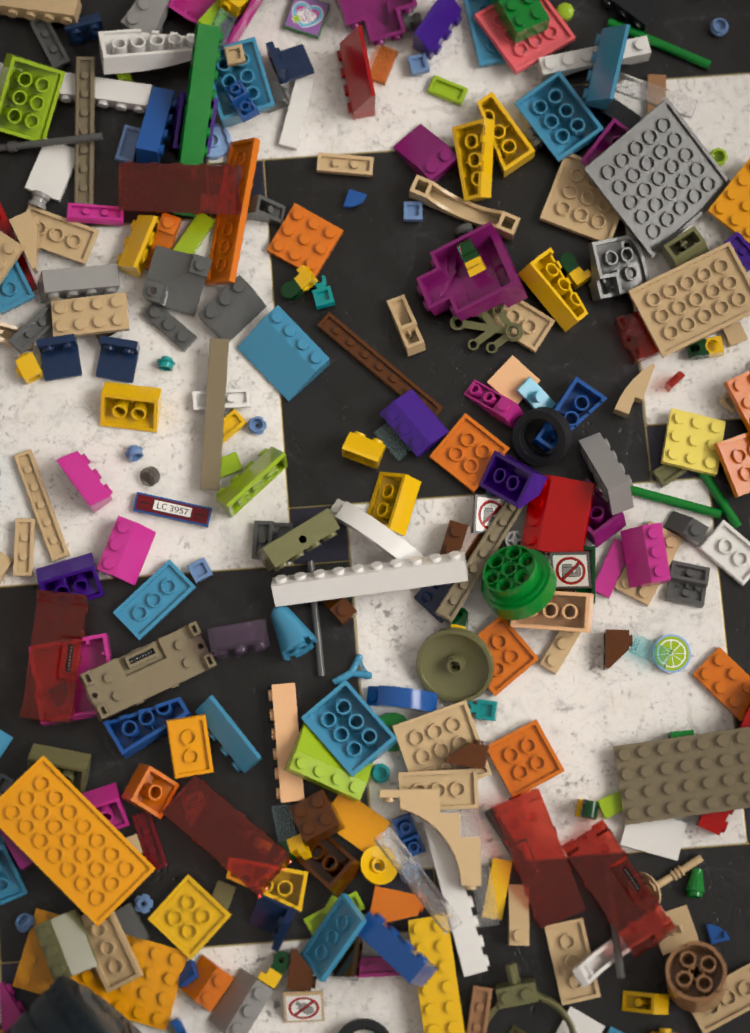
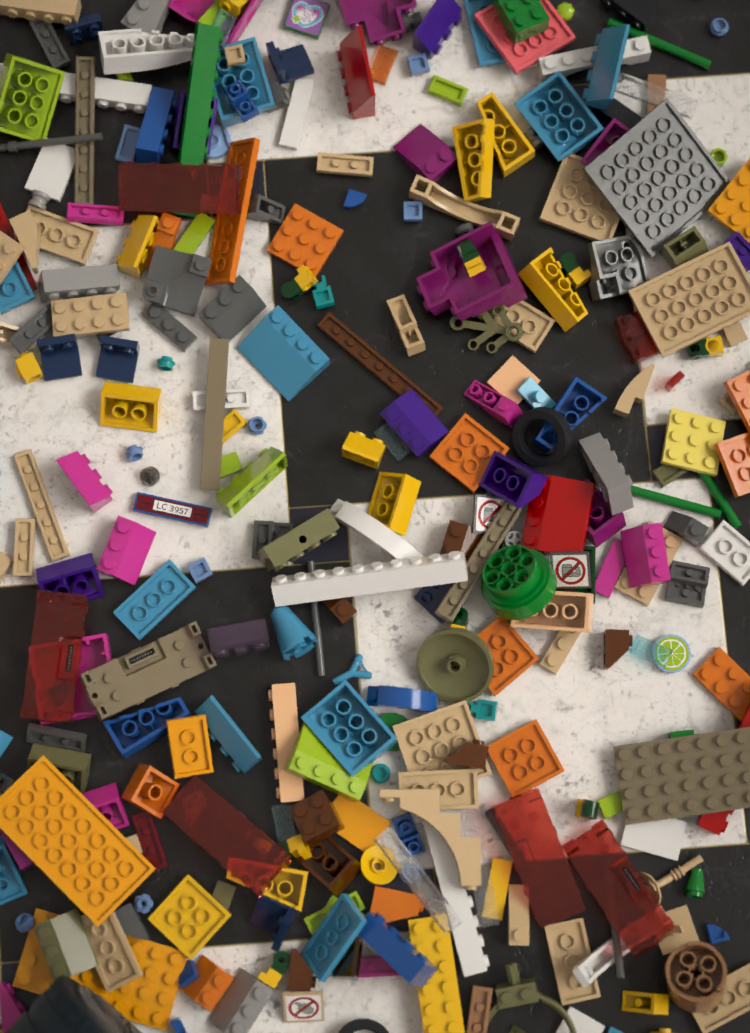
none -> dark grey plate [27,723,87,753]

